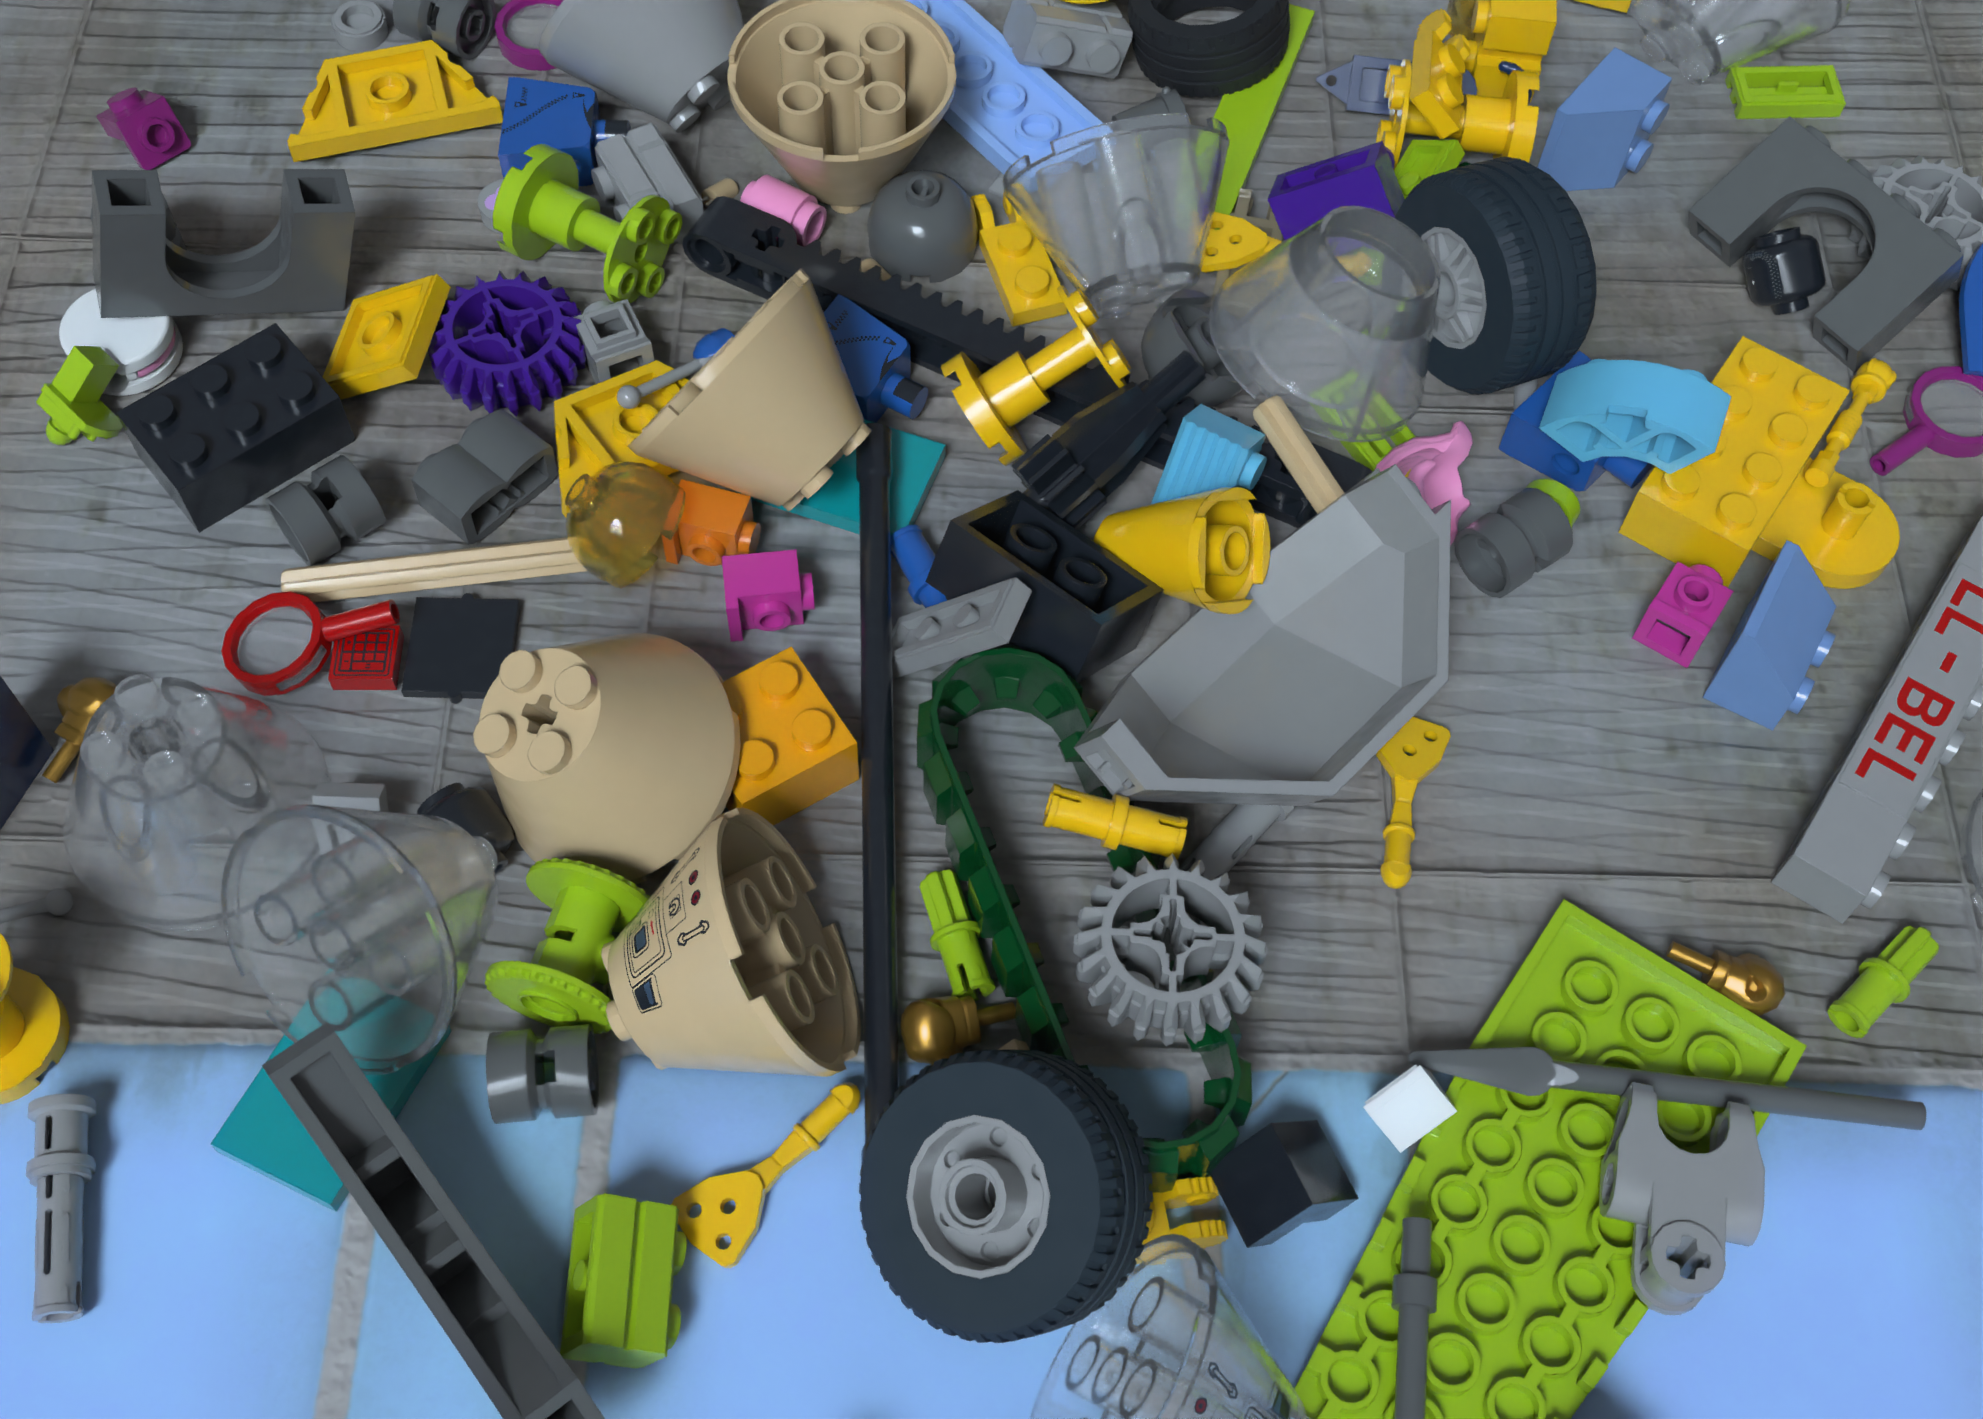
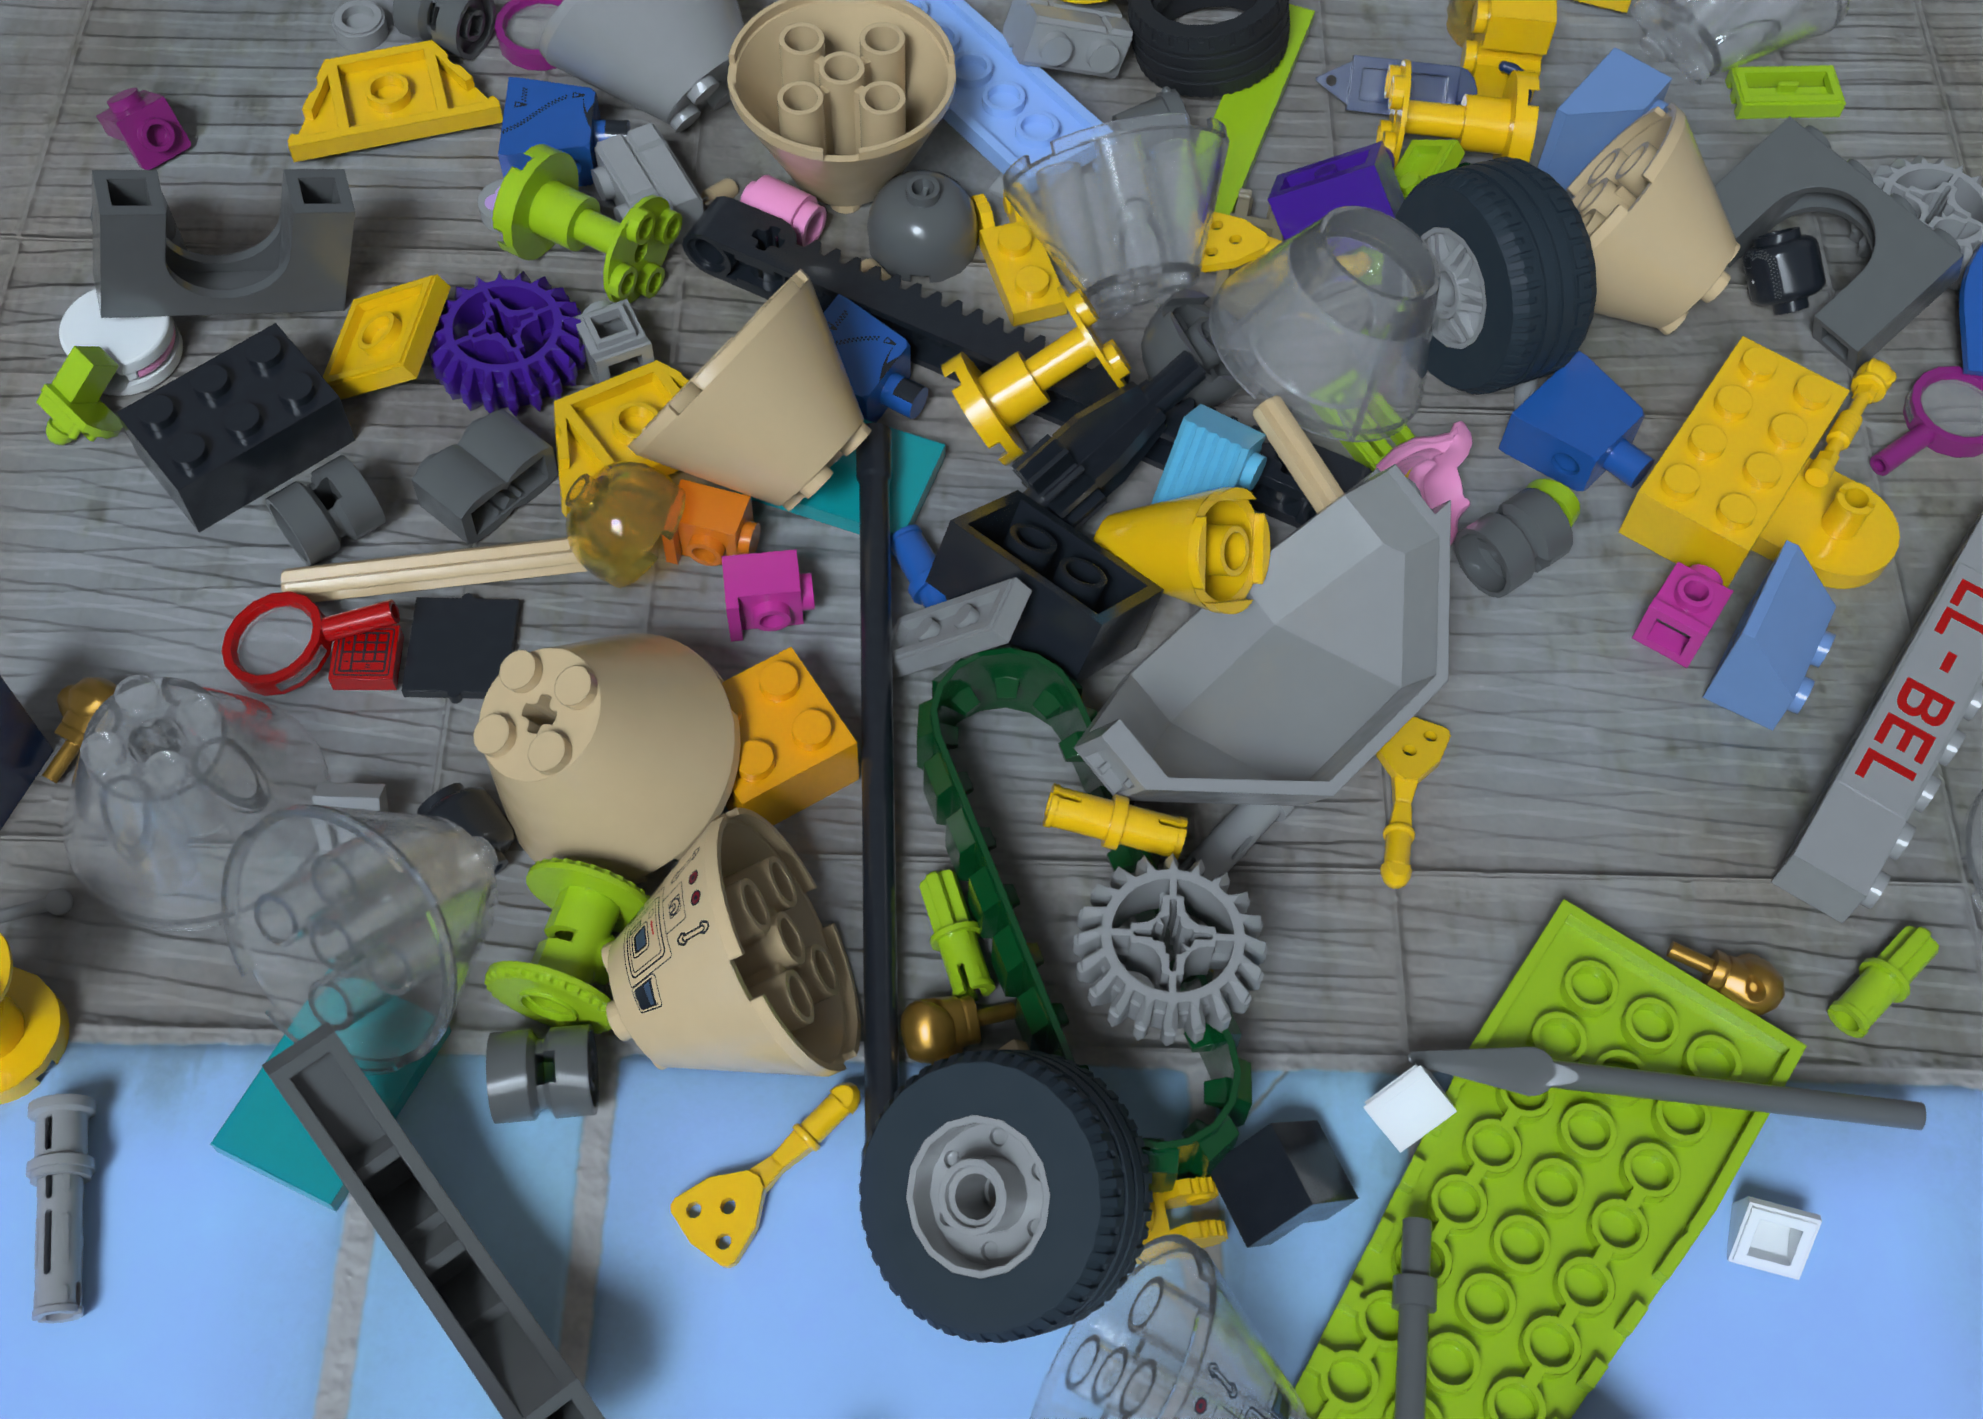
lime brick [560,1193,687,1369] -> none
light grey hinge [617,328,735,409] -> none
yellow hinge [1410,8,1470,139] -> none
medium azure brick [1539,359,1731,474] -> none
light grey piece [1599,1082,1765,1315] -> none
none -> tan cone [1566,103,1740,335]
none -> white slope [1727,1196,1822,1280]

